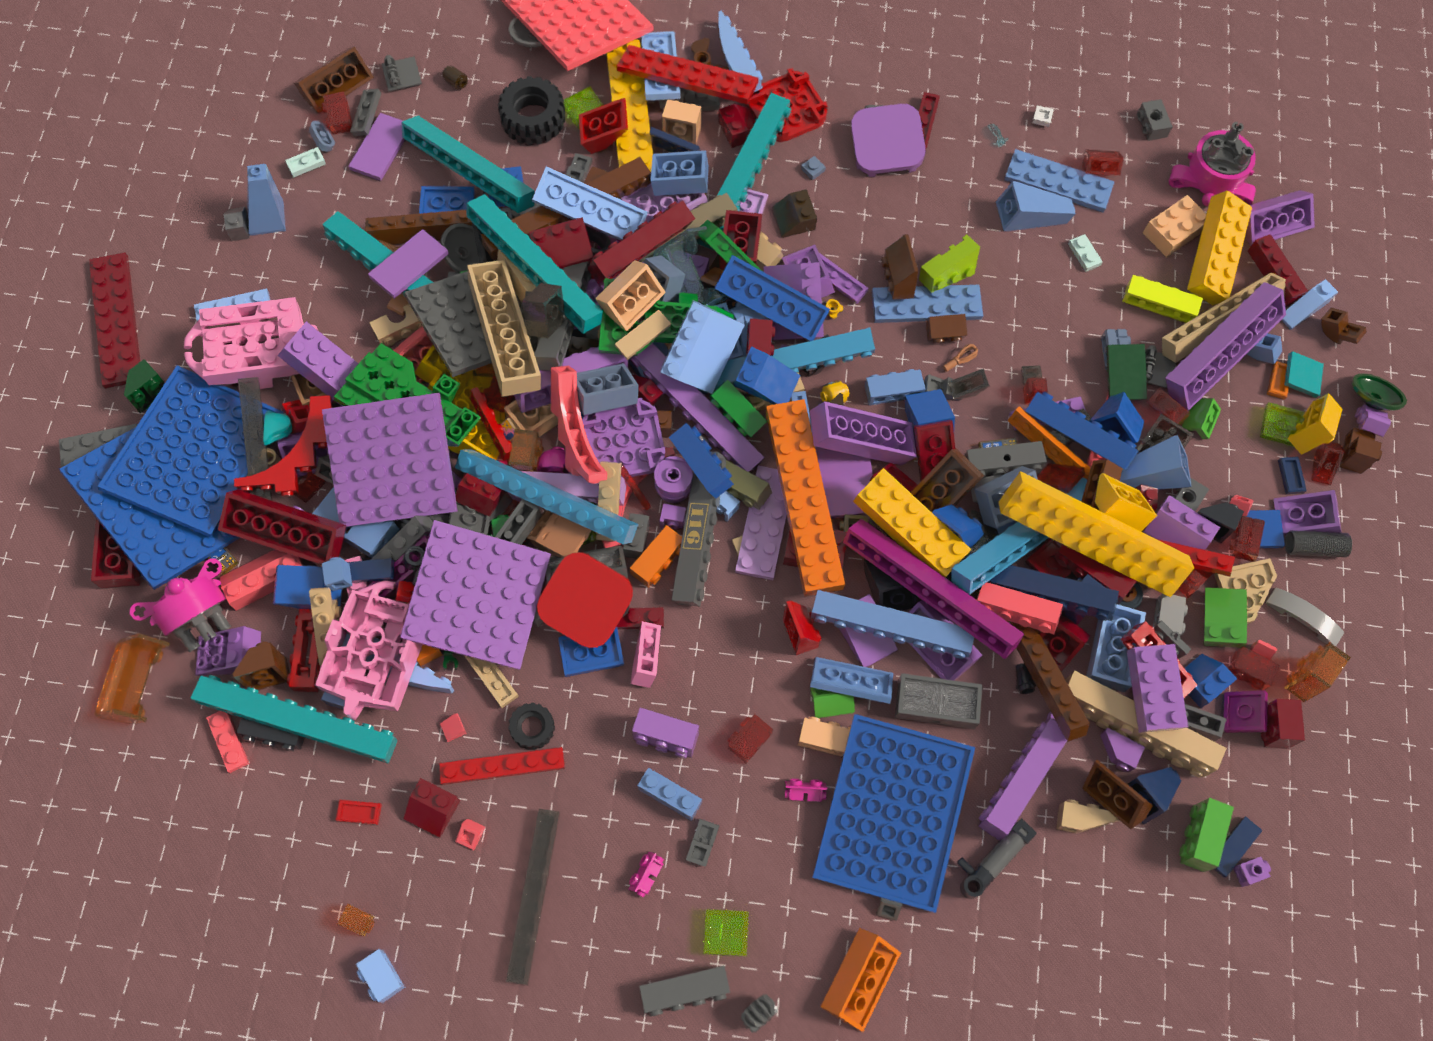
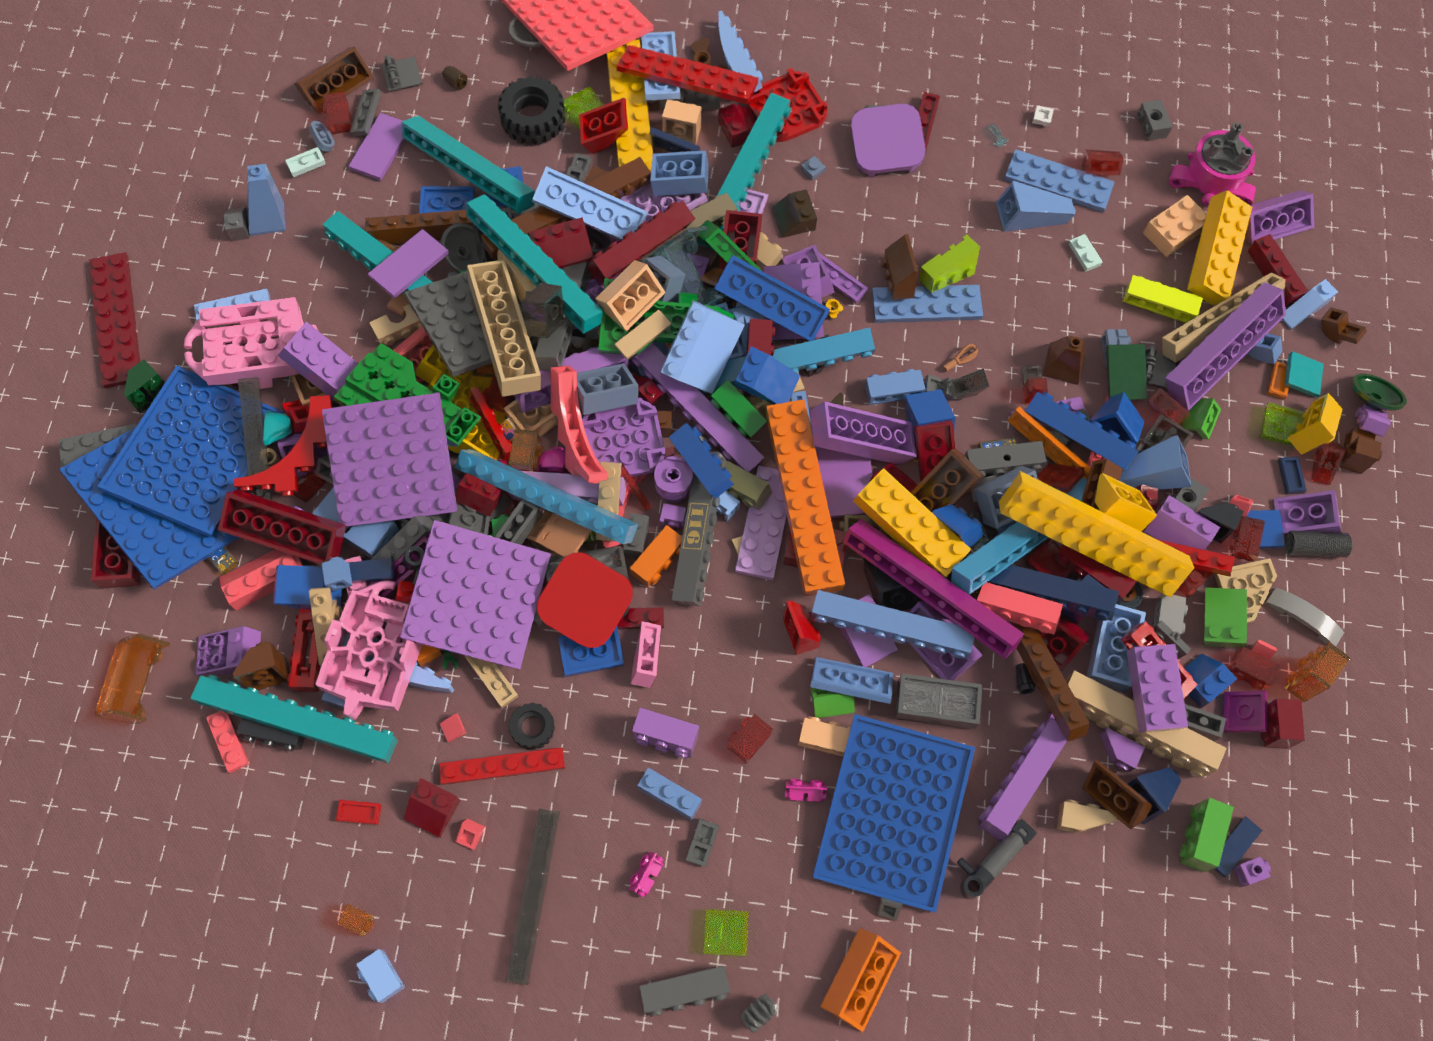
dark pink piece [130,559,232,653] -> none
yellow head [820,380,849,403] -> none
reddish brown brick [926,314,967,343] -> none
none -> reddish brown slope [1042,336,1086,385]

